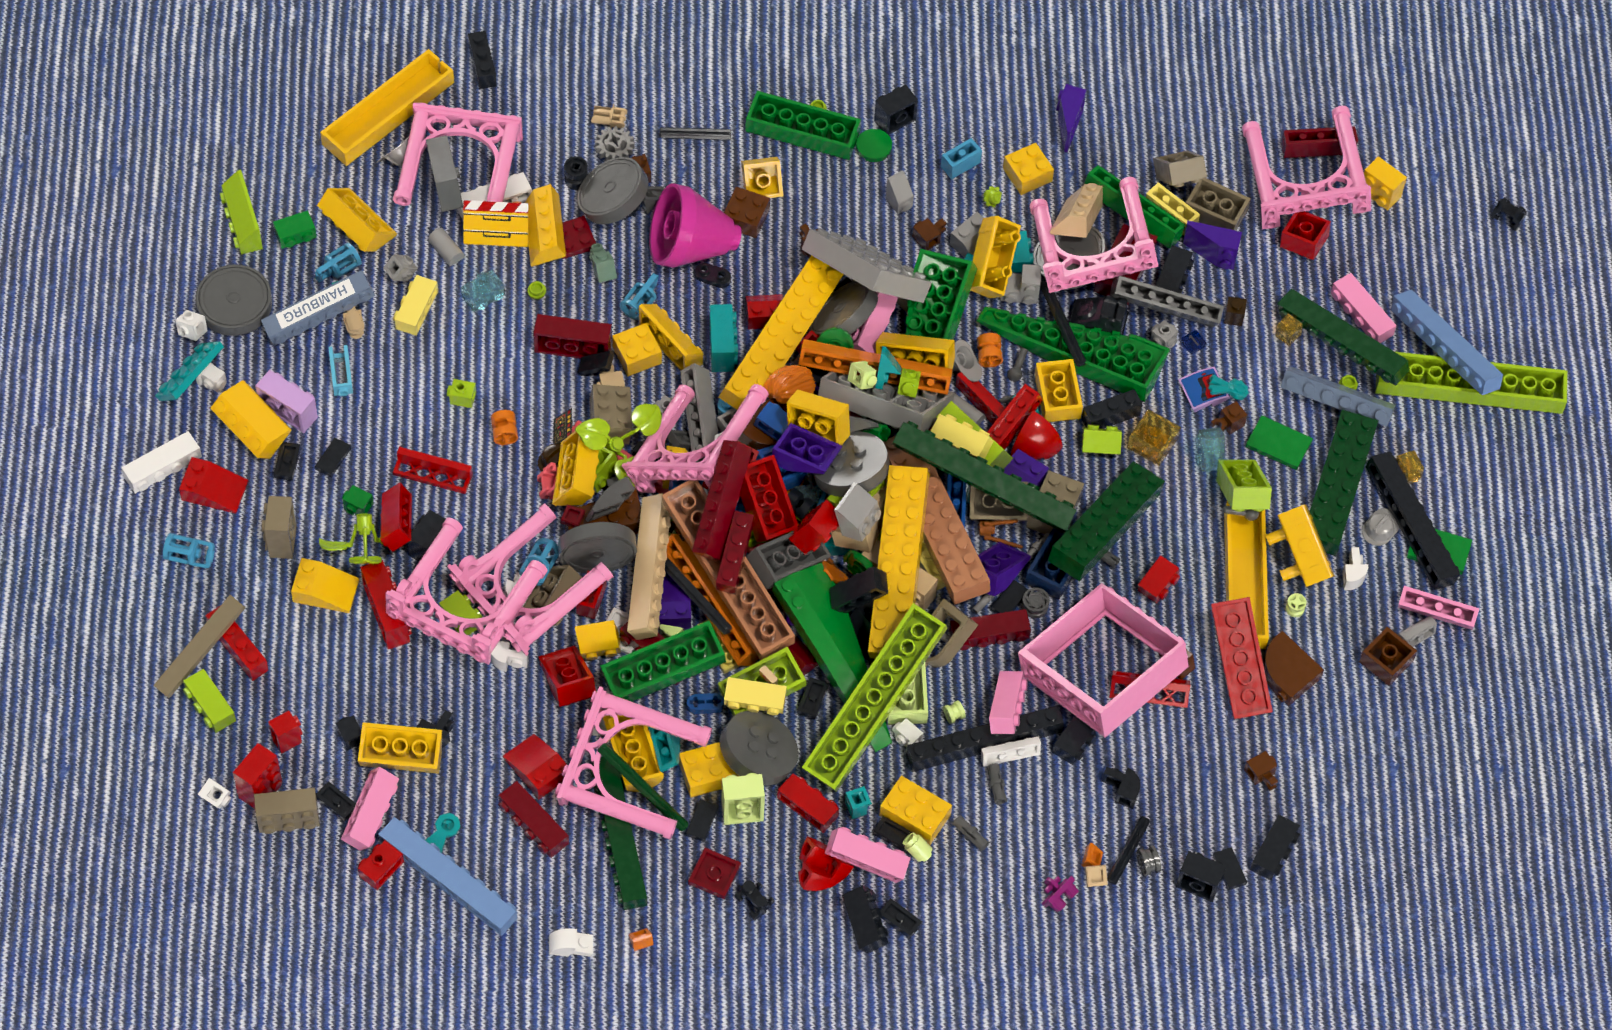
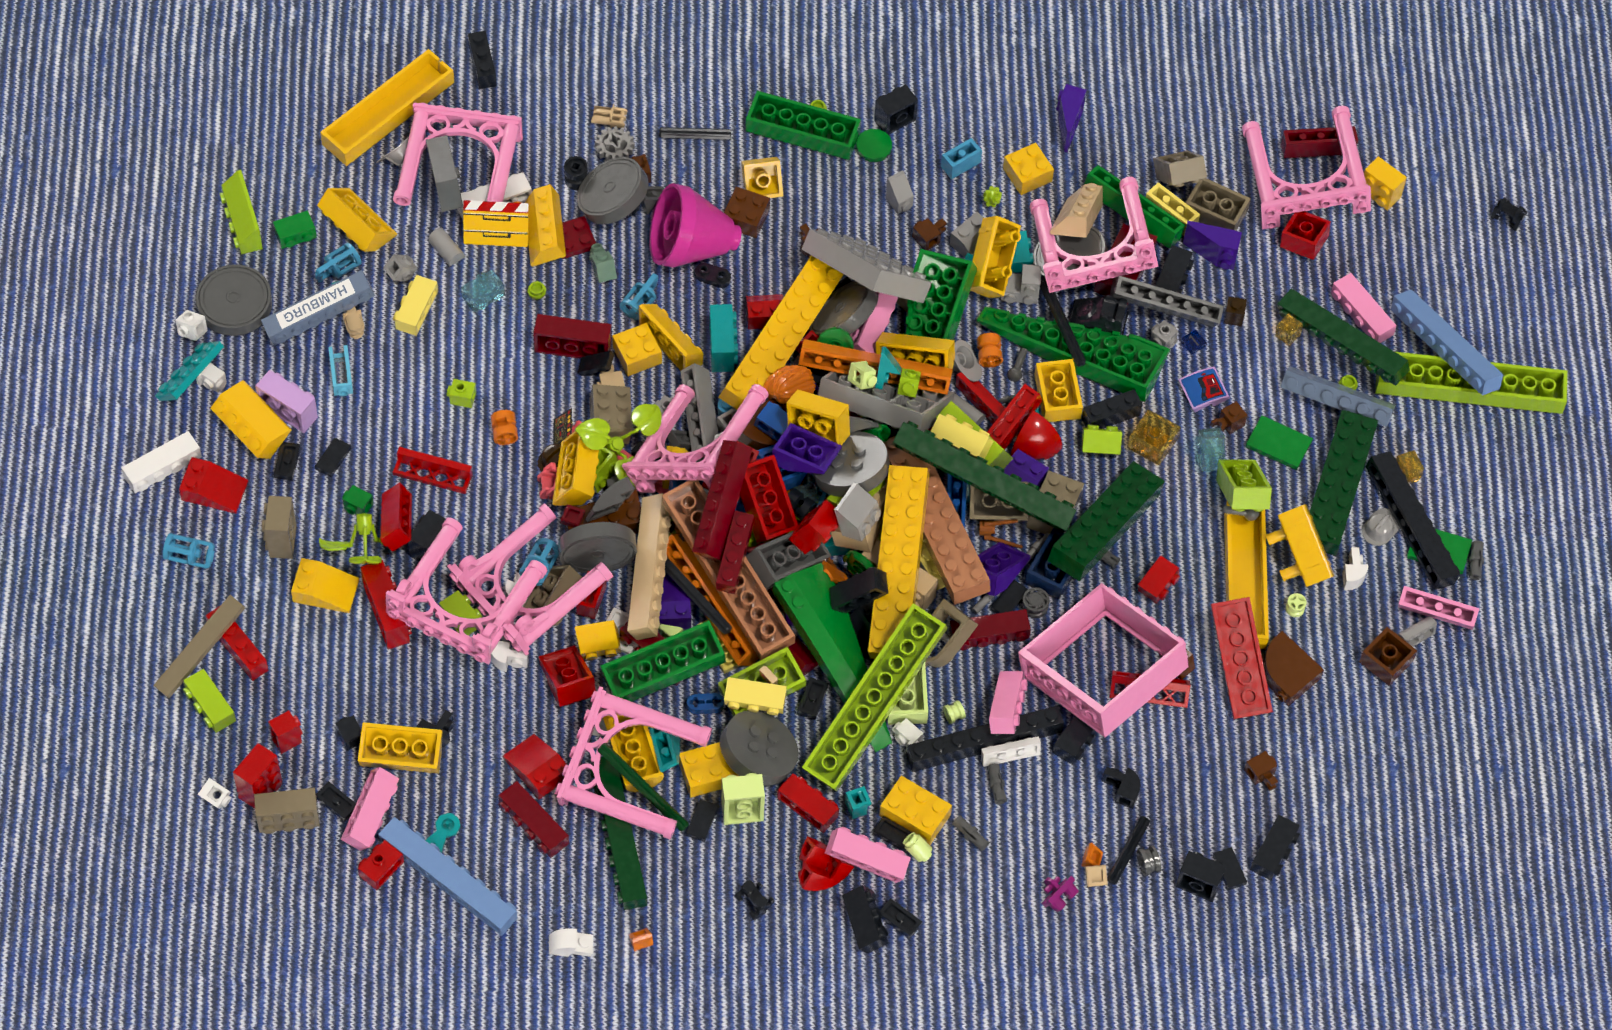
dark red plate [688,848,741,900] -> none
teal piece [1208,374,1249,400] -> none
none -> dark grey pin [1469,541,1484,580]

